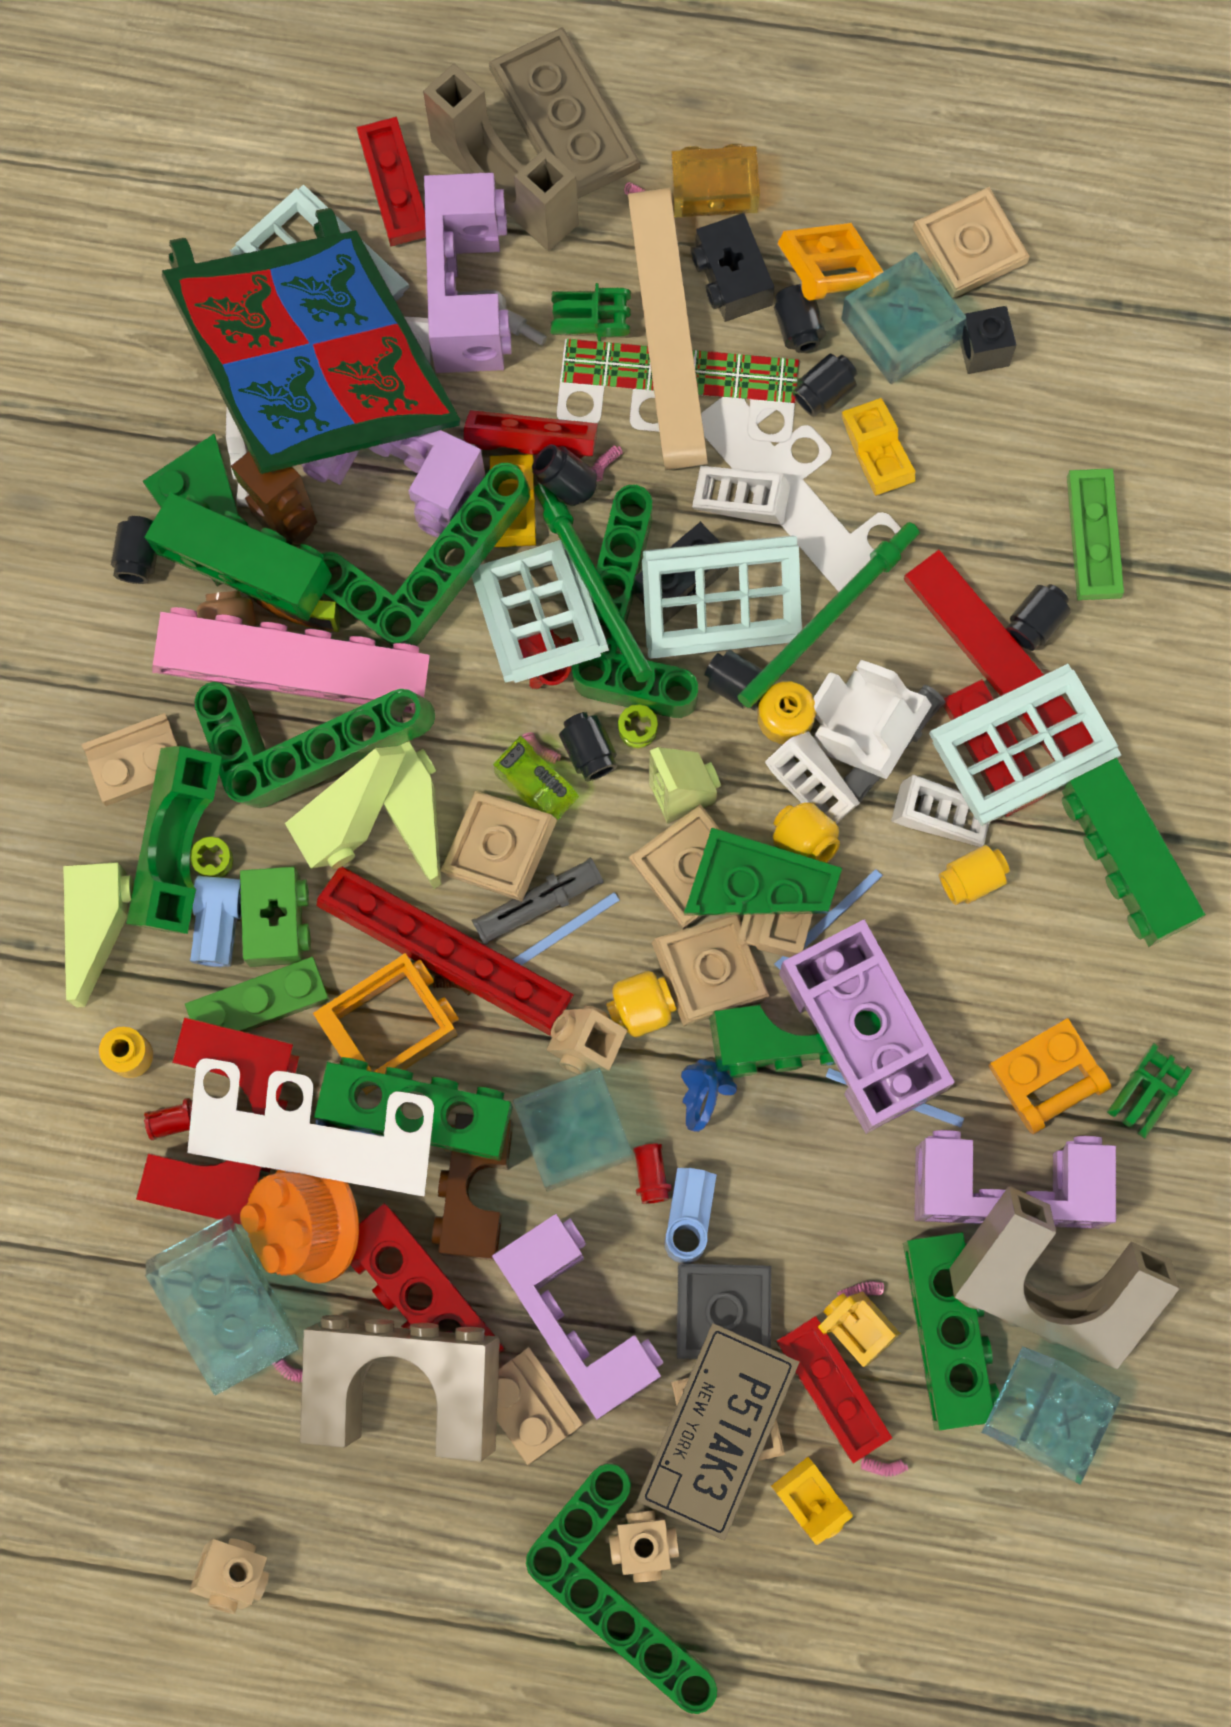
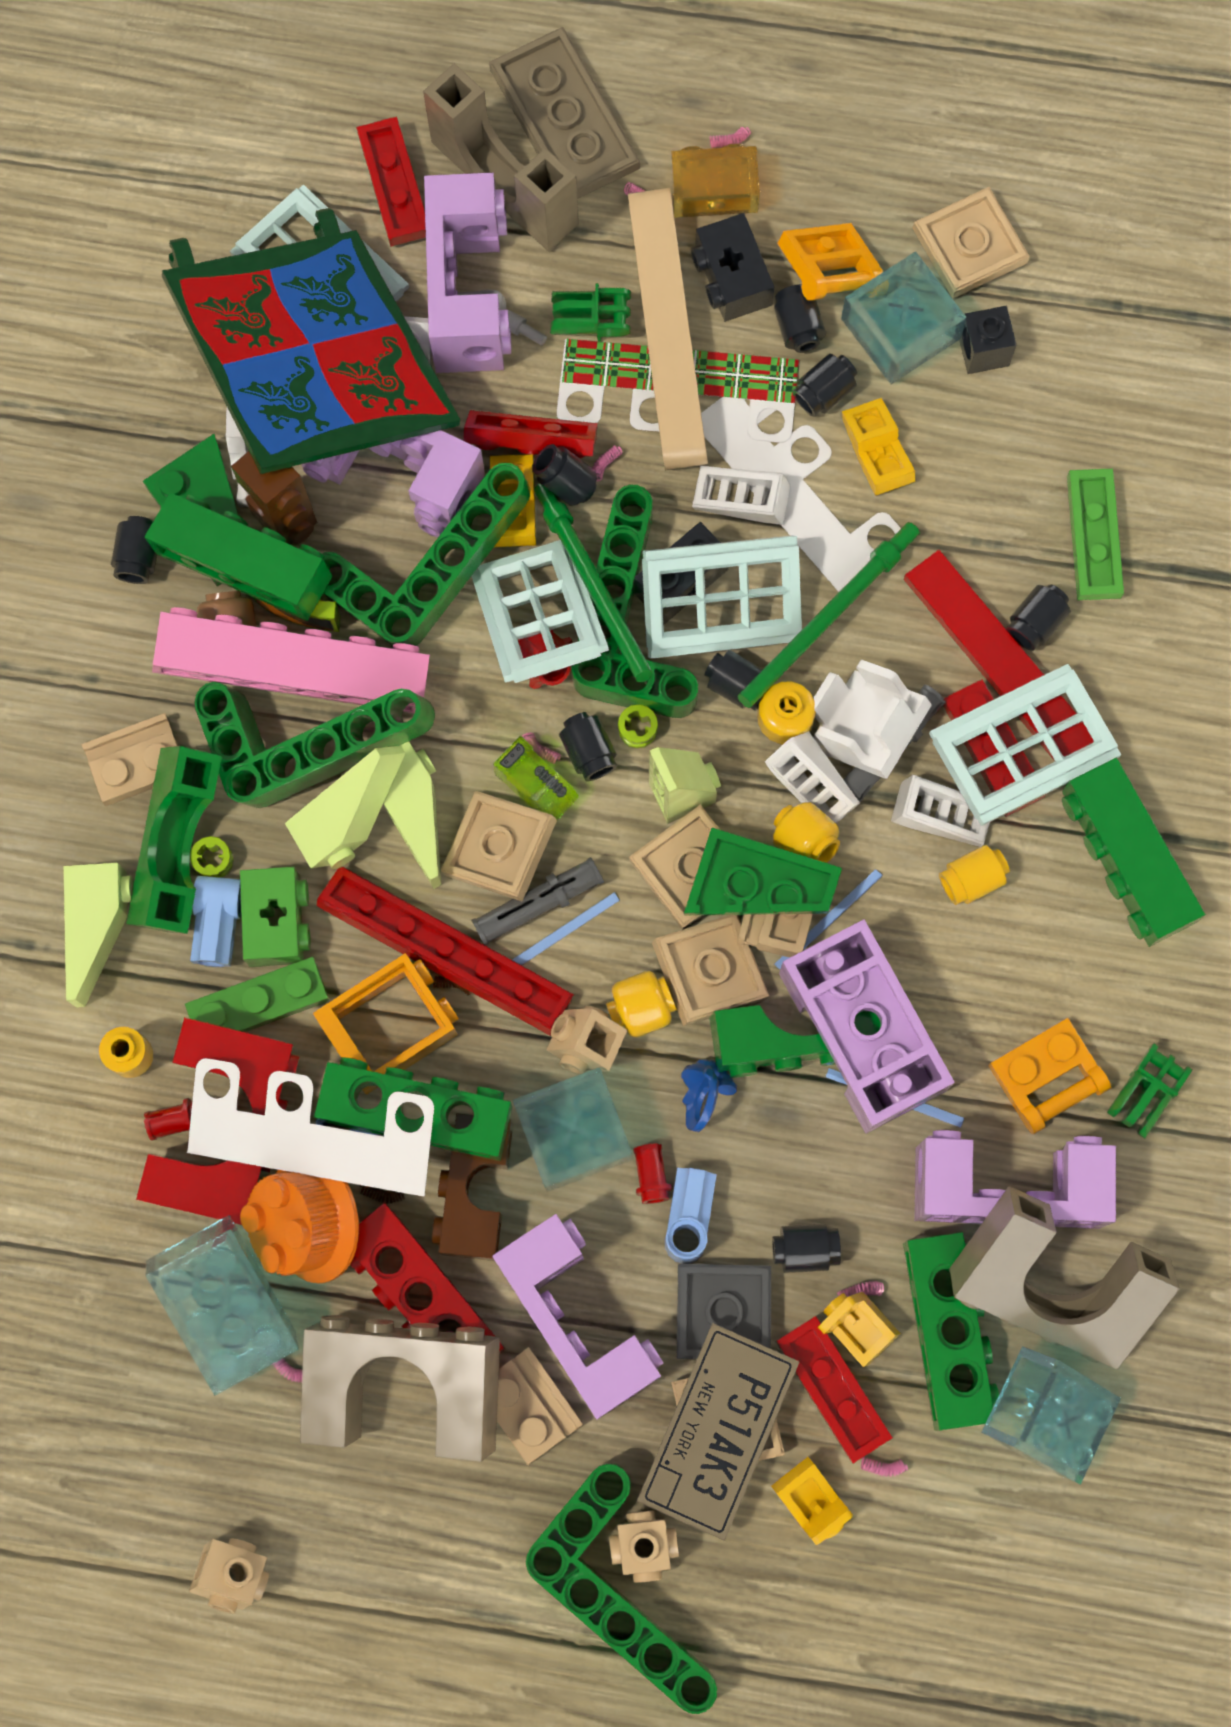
none -> reddish brown leg [360,1185,405,1204]
none -> bright pink leg [710,127,751,148]
none -> black brick [772,1224,841,1273]

